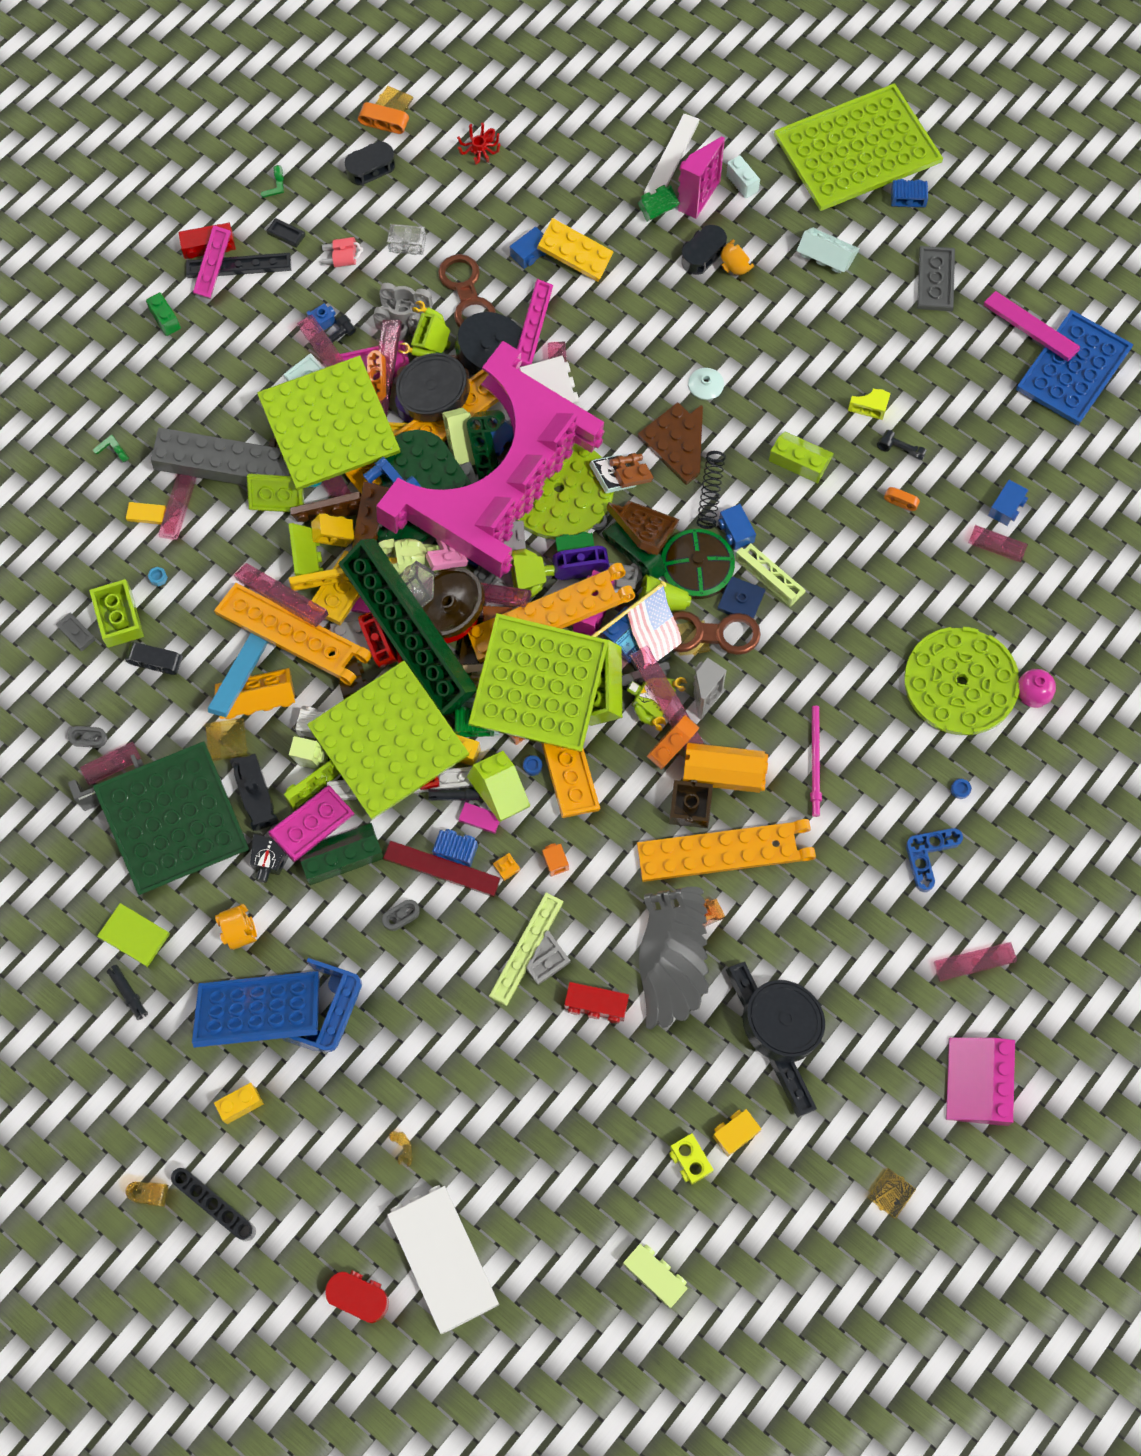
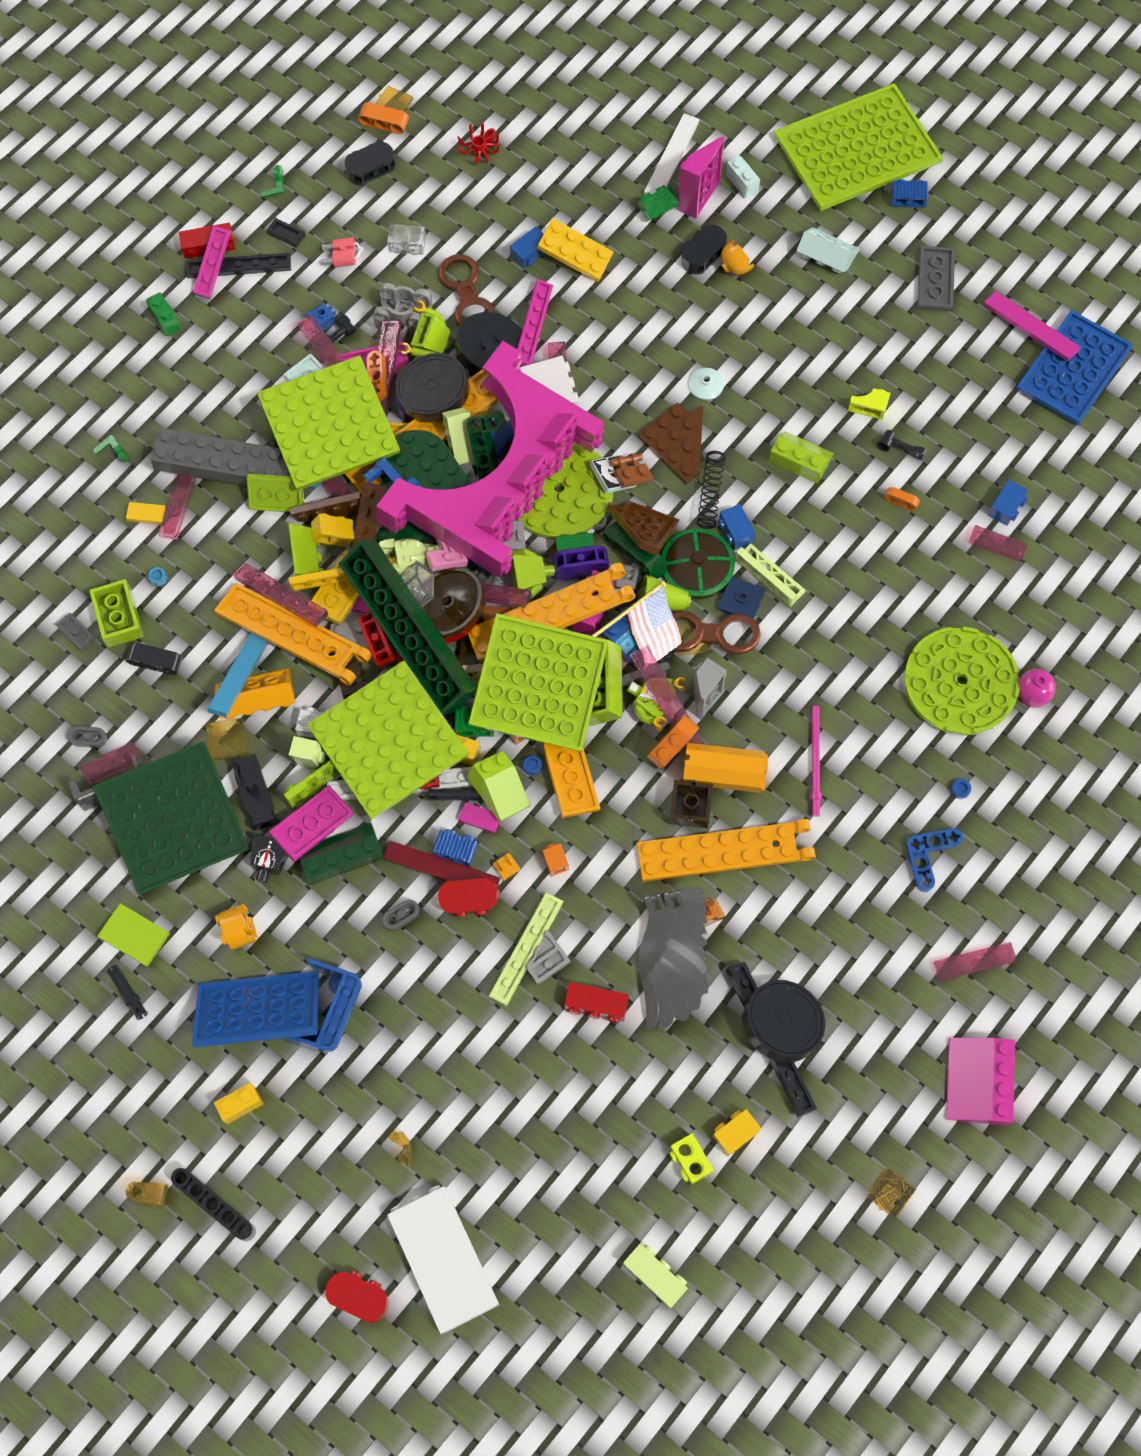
none -> red brick [438,878,500,917]

